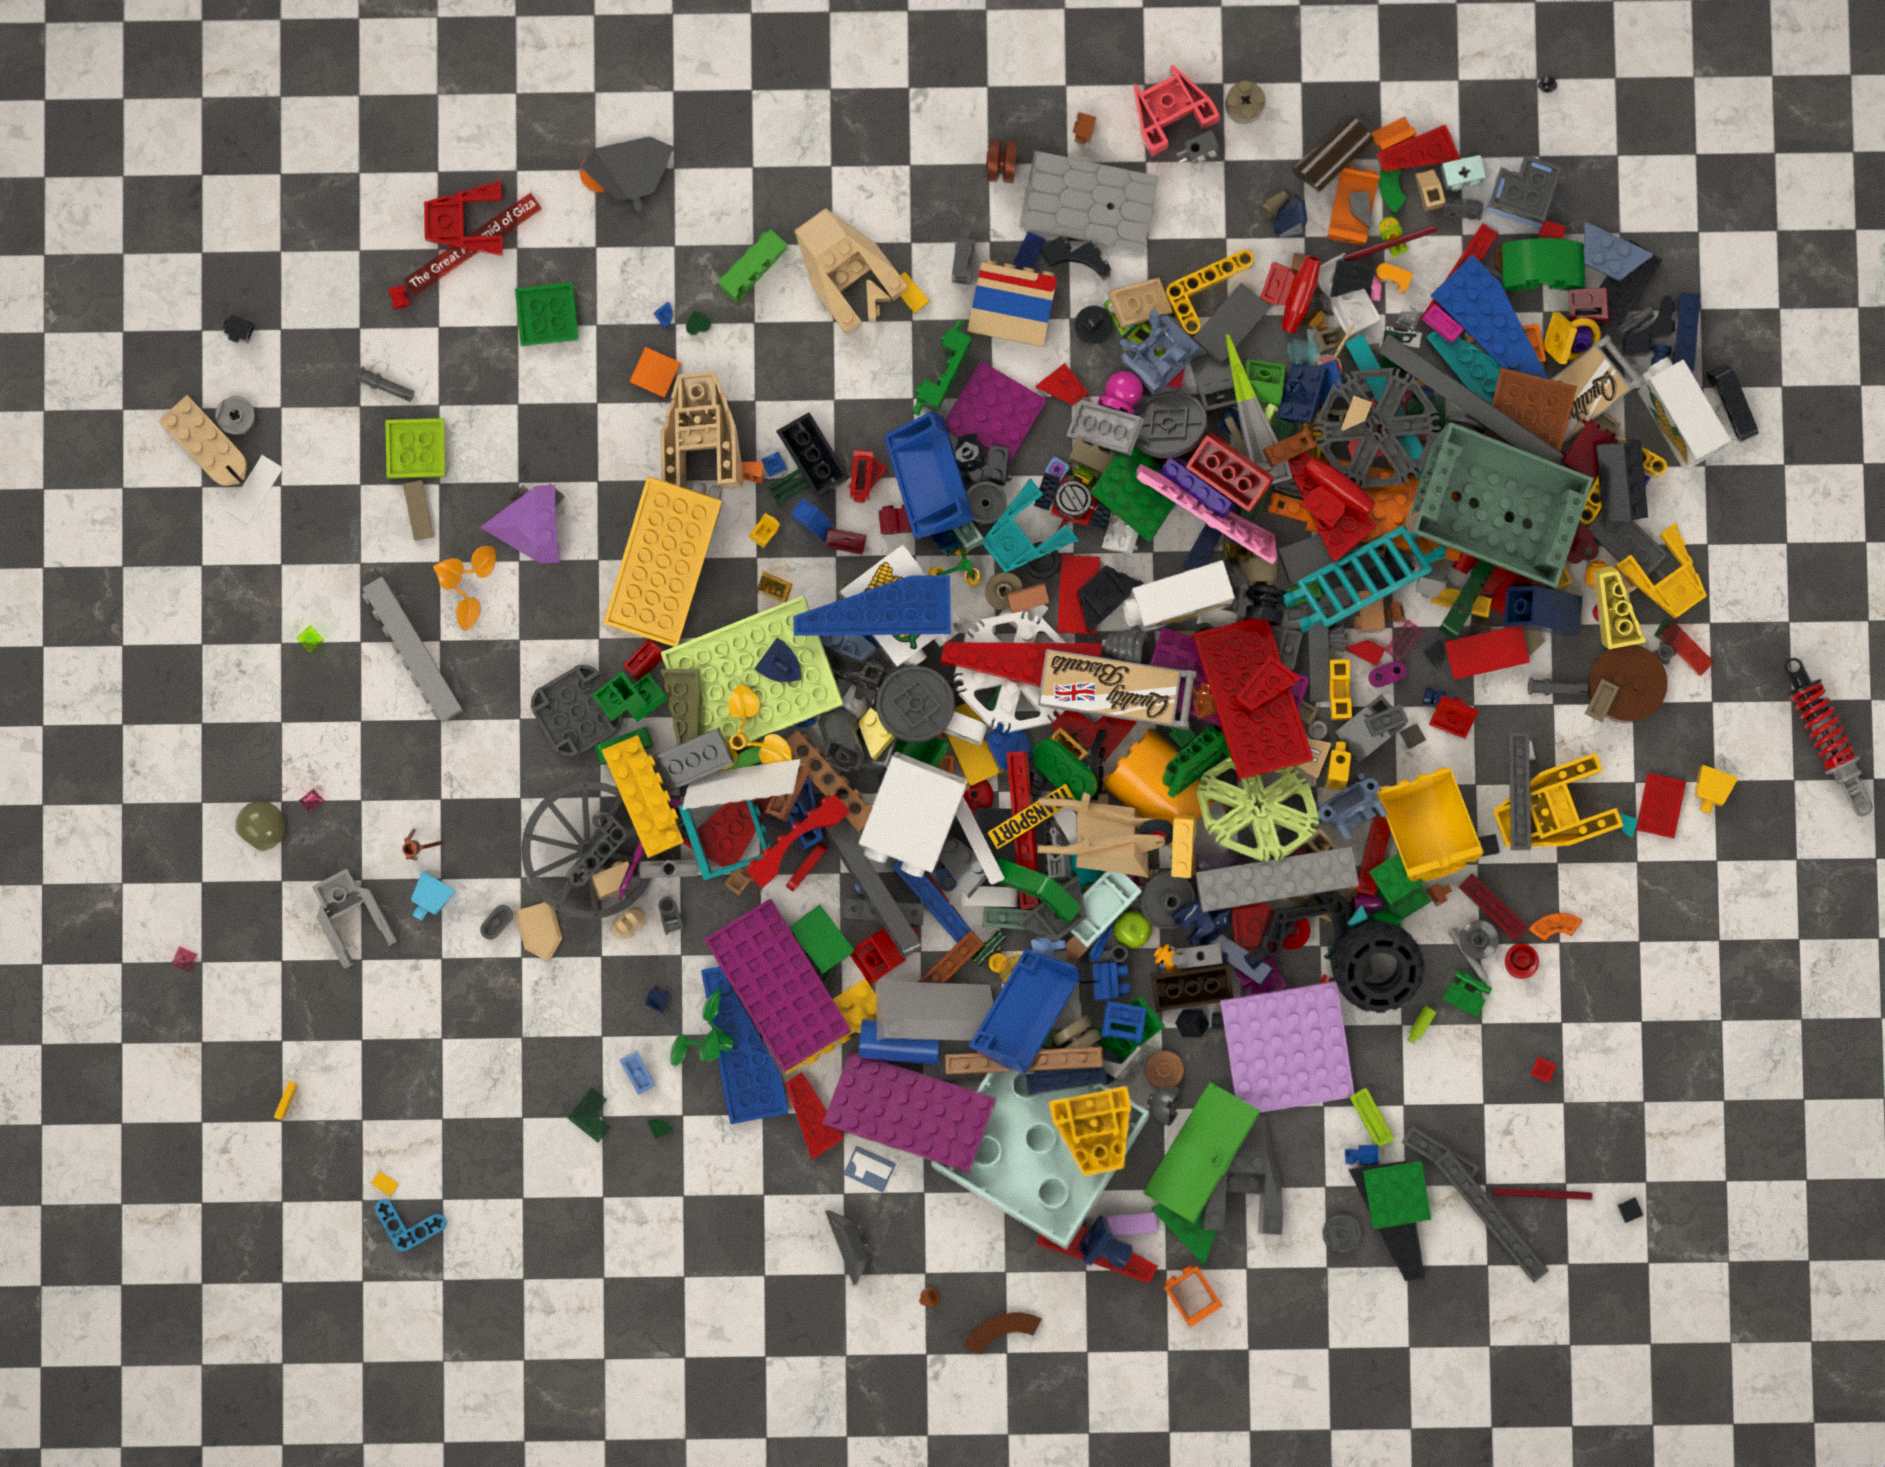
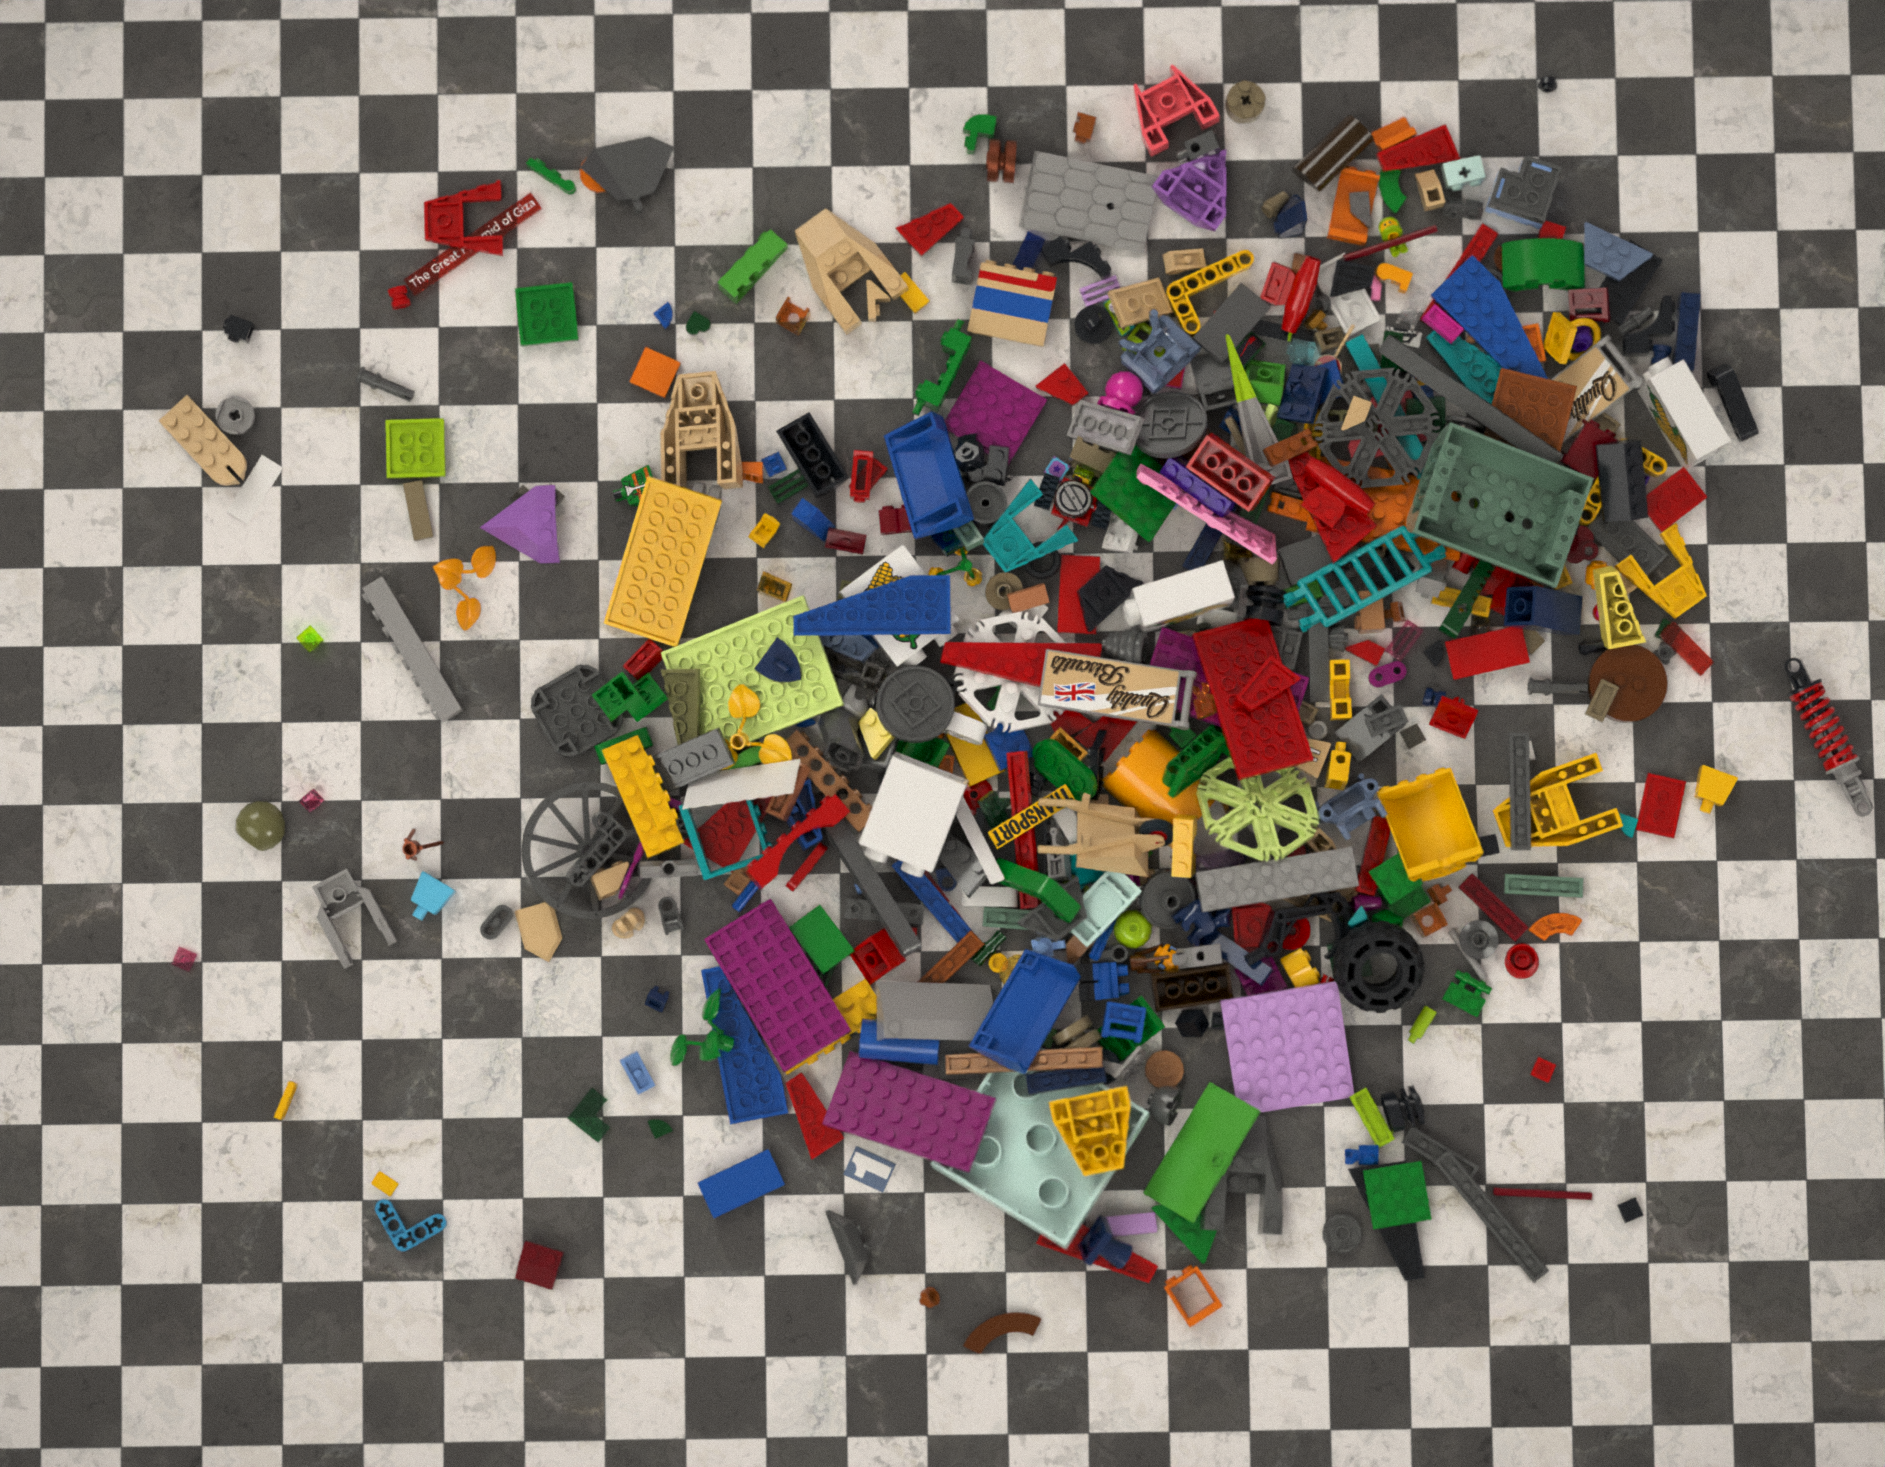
none -> dark red slope [515,1241,565,1290]
none -> green plate [526,157,576,195]
none -> torso [613,465,653,507]
none -> blue tile [697,1149,785,1218]
none -> blue axle [732,880,758,912]
none -> clear orange piece [775,297,811,336]
none -> red wing [895,203,964,257]
none -> green brick [963,114,997,155]
none -> clear green plate [977,791,1011,829]
none -> lavender tile [1079,275,1120,307]
none -> reddish brown plant [1130,944,1169,974]
none -> medium lavender wedge [1152,149,1226,231]
none -> tan plate [1163,249,1206,275]
none -> black slope [1228,331,1266,368]
none -> black sticker [1253,320,1318,347]
none -> yellow brick [1280,948,1321,988]
none -> black wheel [1380,1085,1425,1134]
none -> clear orange piece [1410,903,1448,938]
none -> sand green plate [1504,874,1584,898]
none -> black pin [1578,639,1604,656]
none -> red plate [1646,467,1707,533]

